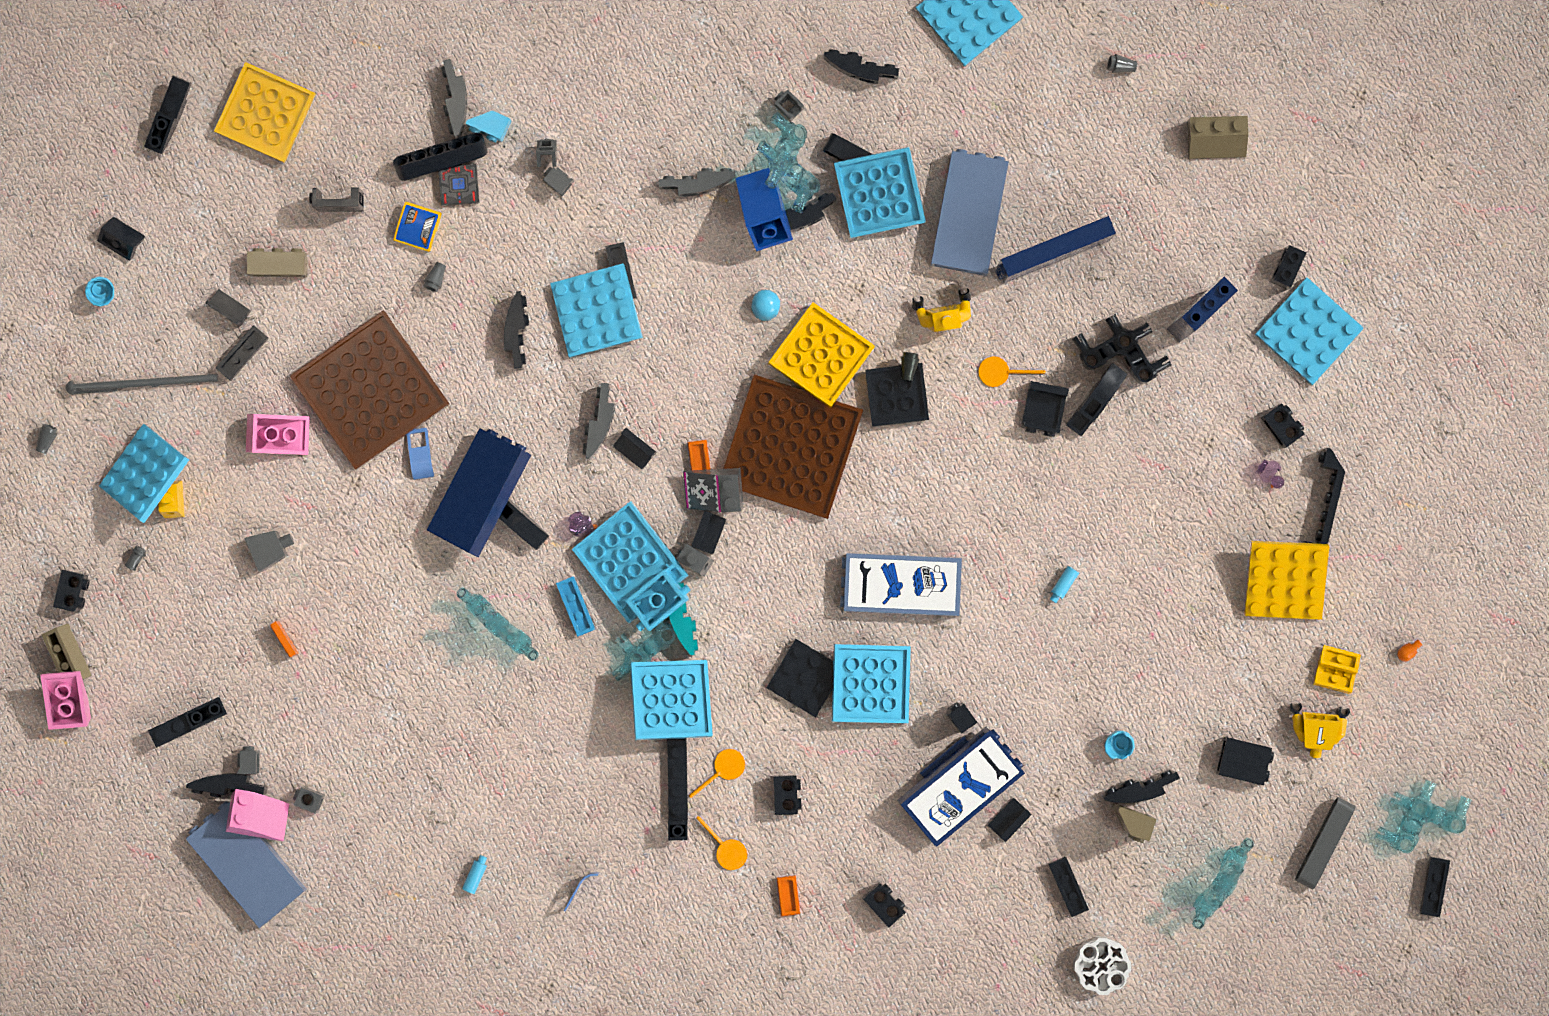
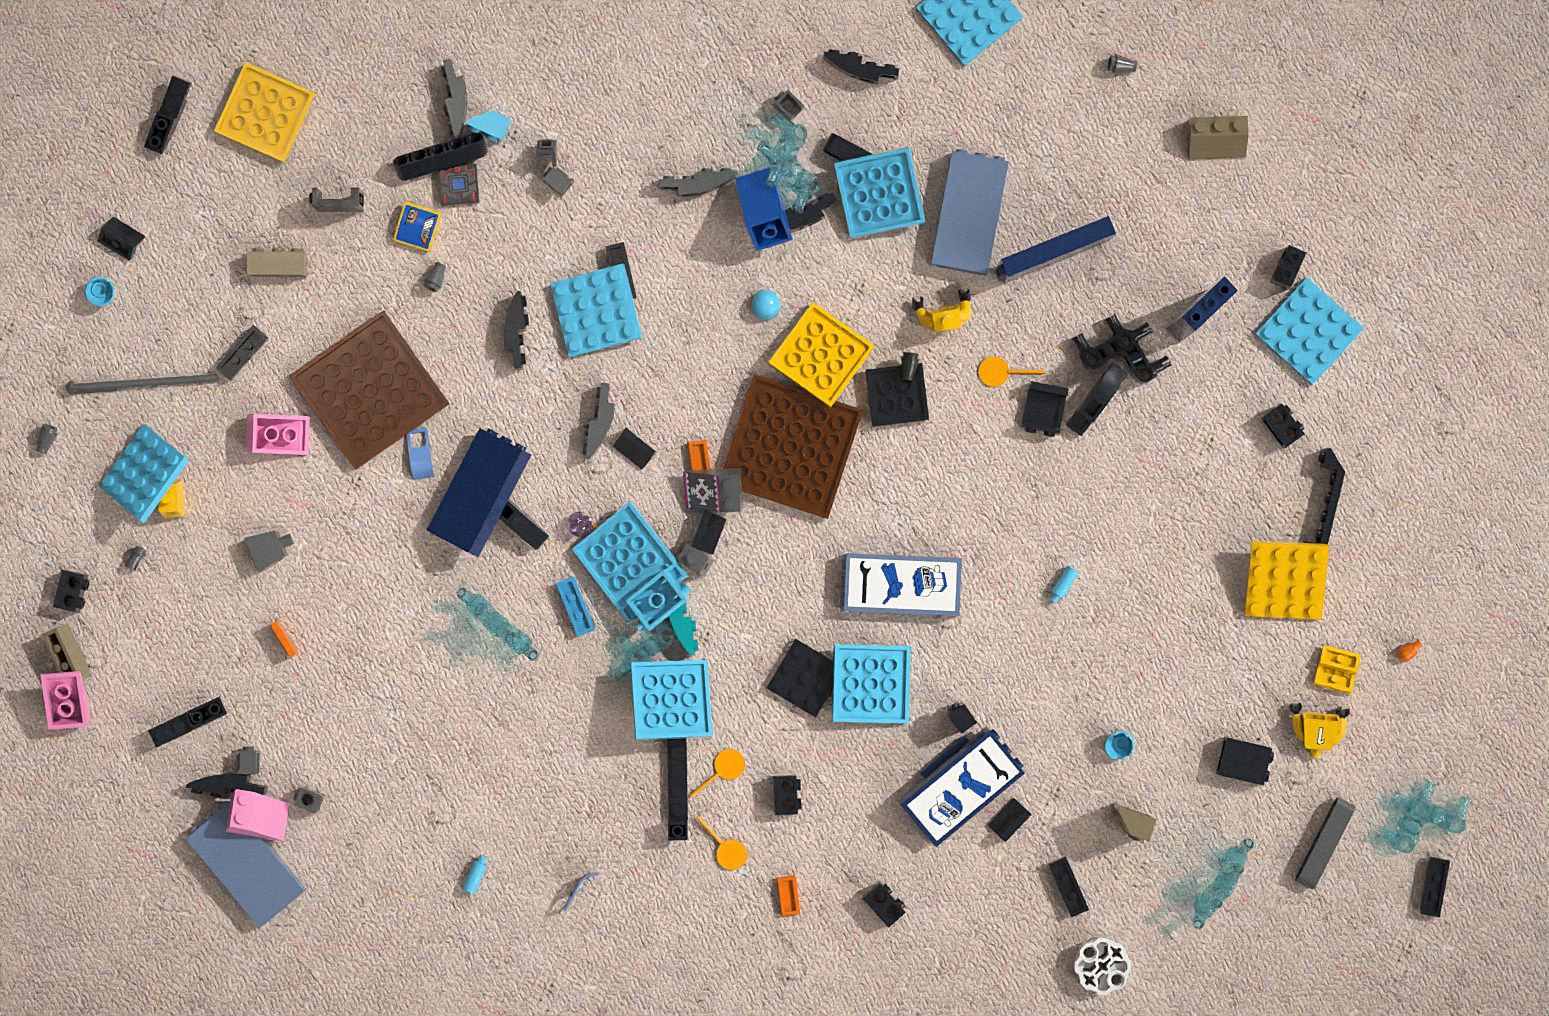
black panel [205,289,251,326] -> none
black slope [1102,769,1180,803] -> none
clear purple animal [1256,459,1284,489] -> none

